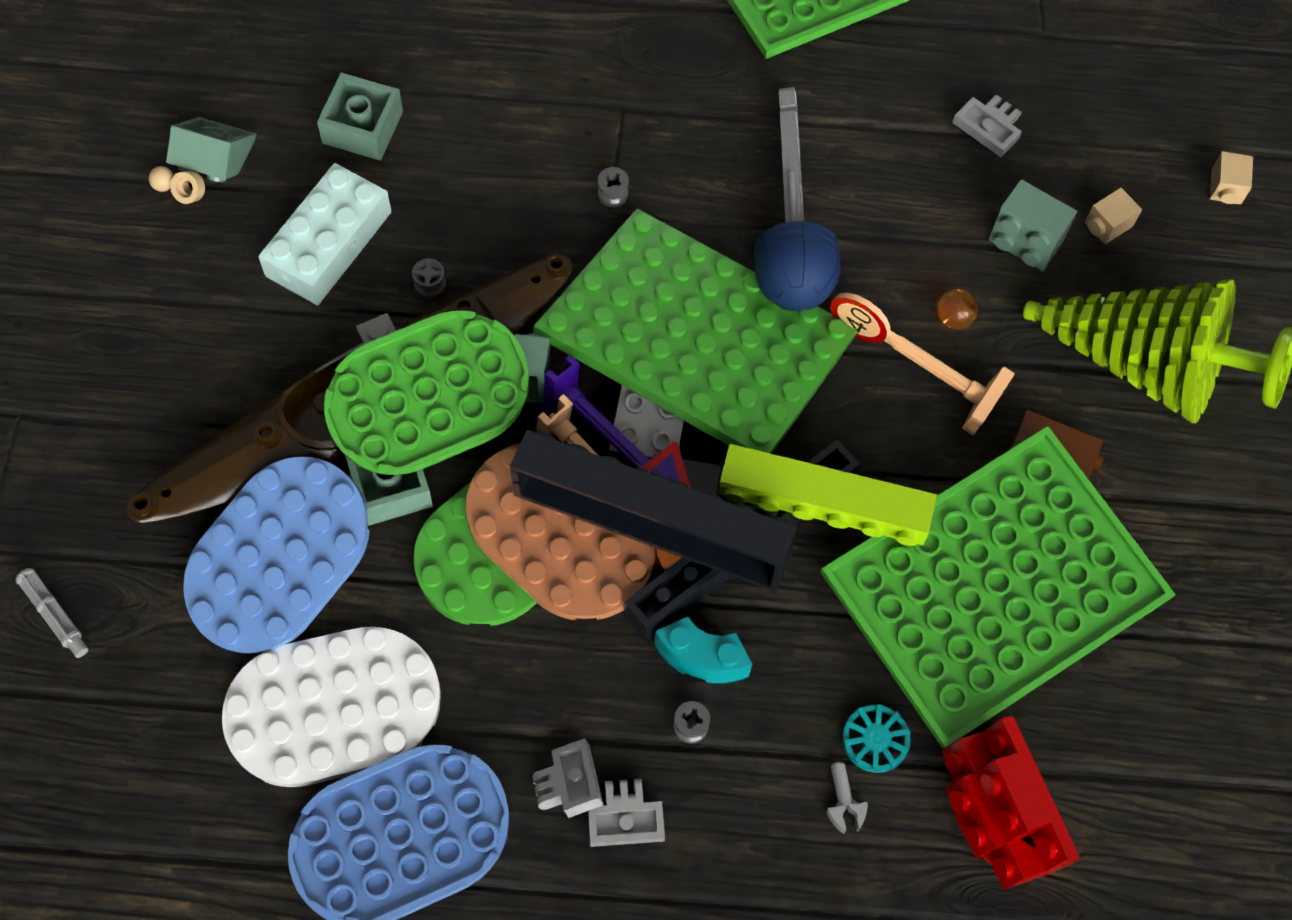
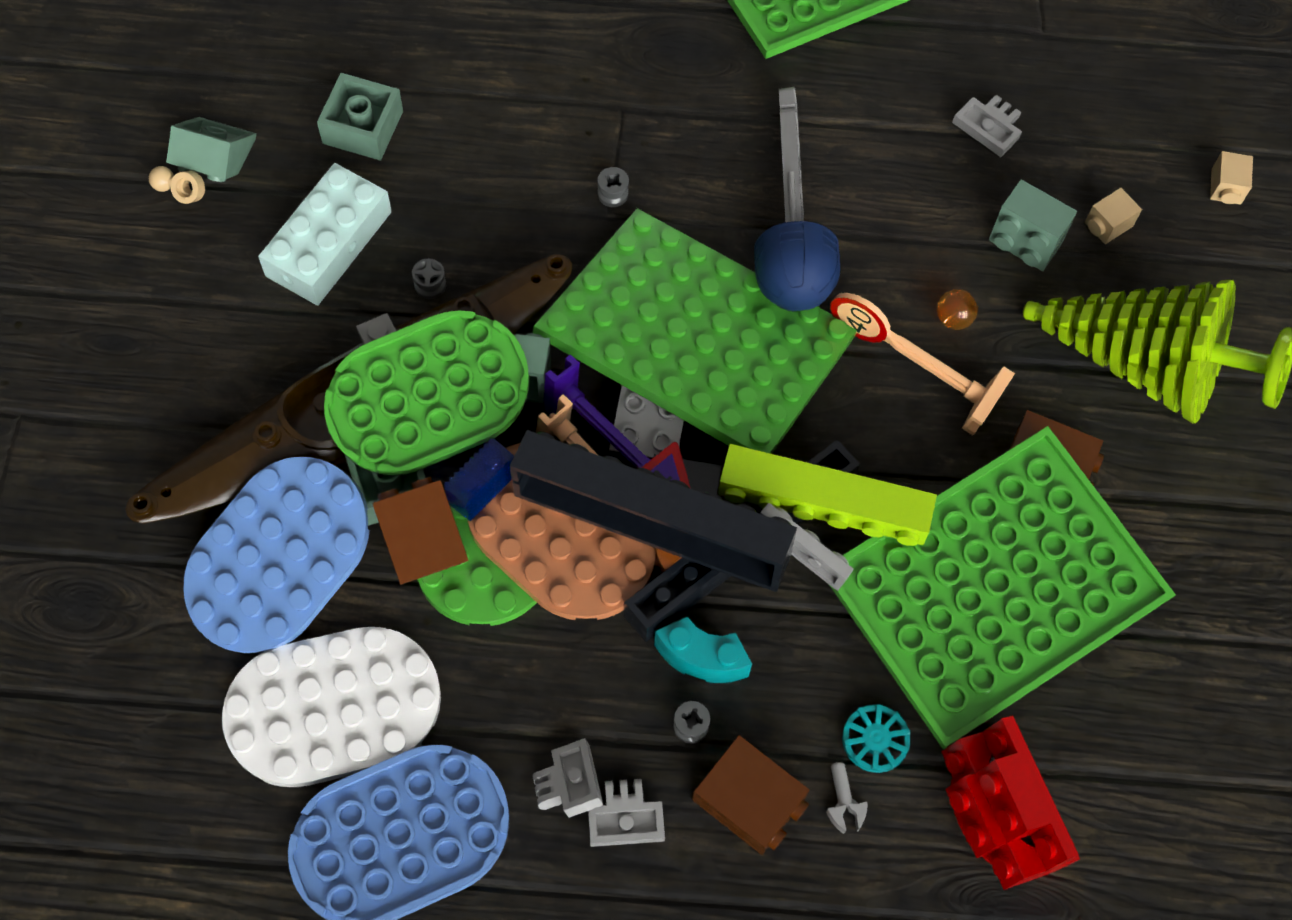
light grey piece [16,568,89,658] -> none
none -> reddish brown brick [372,477,469,585]
none -> clear blue brick [445,438,514,521]
none -> reddish brown brick [692,735,810,855]
none -> light grey plate [760,503,854,591]

